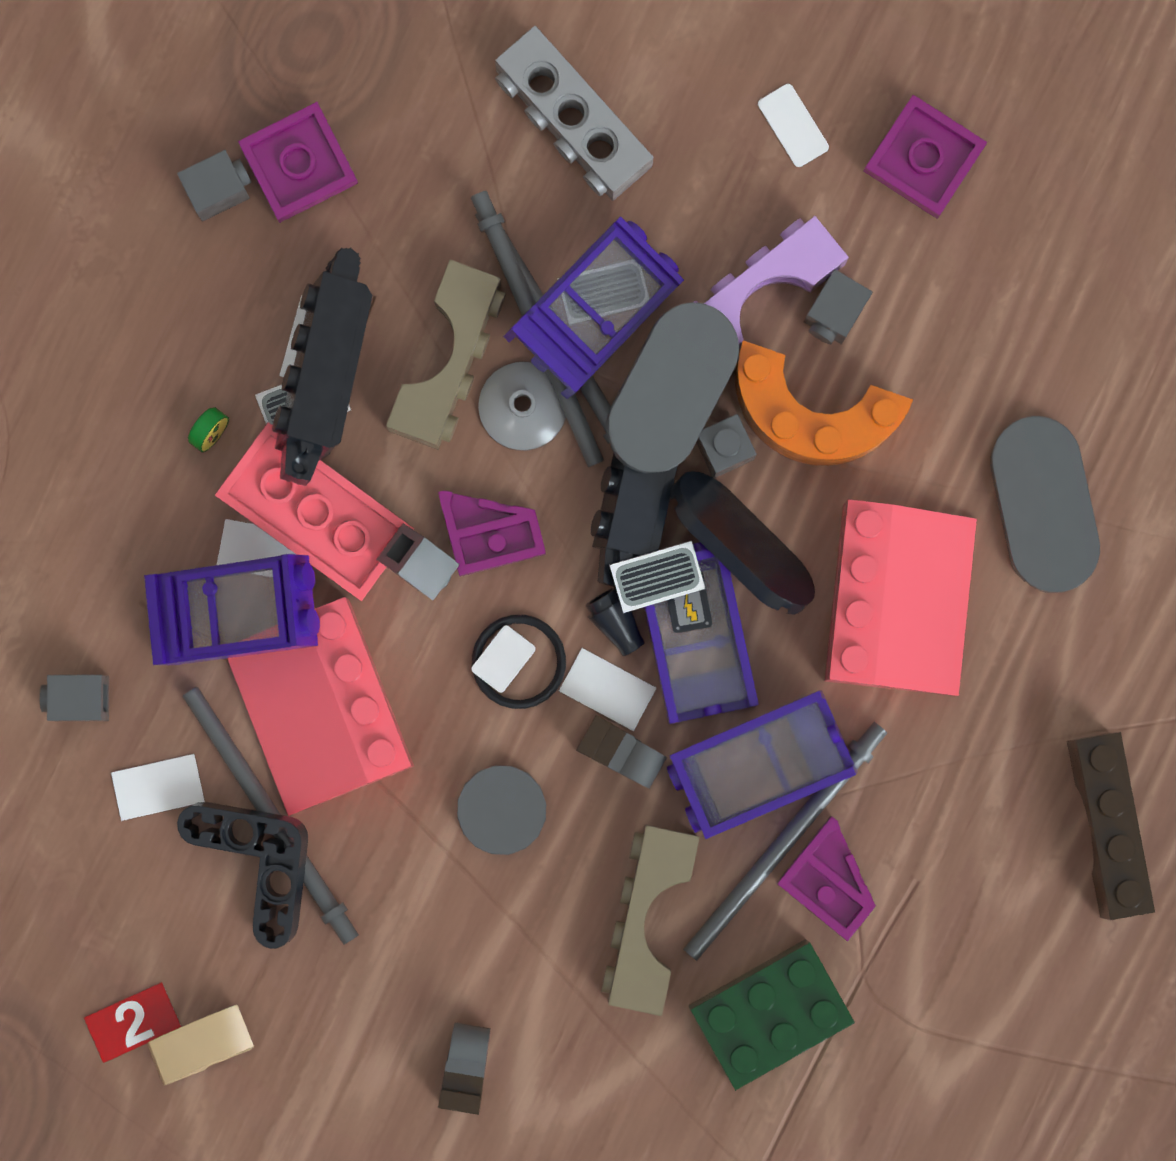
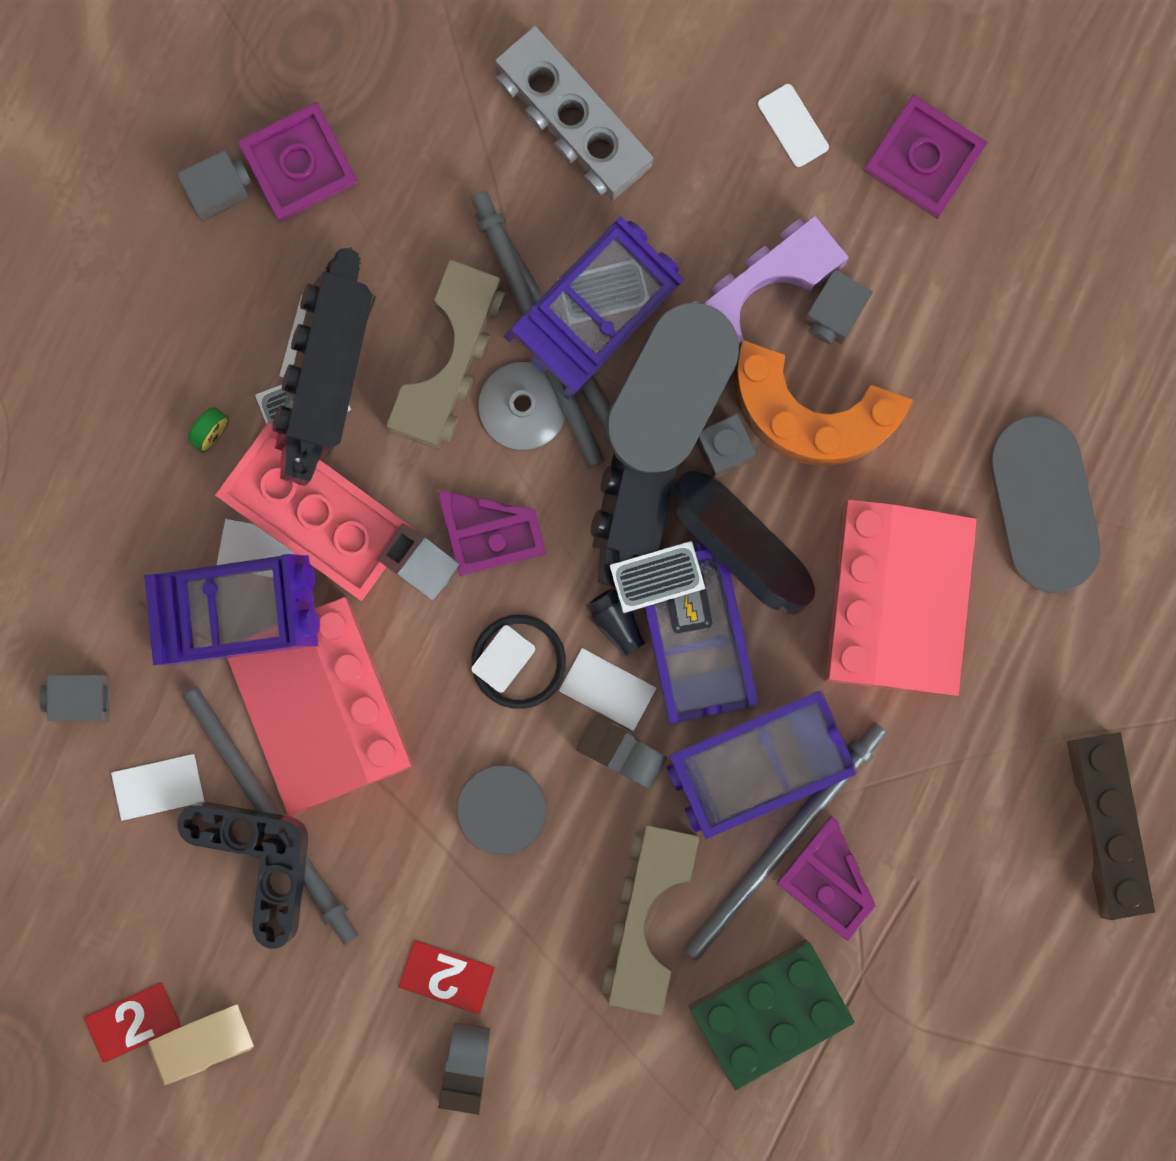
none -> red sticker [398,940,495,1014]

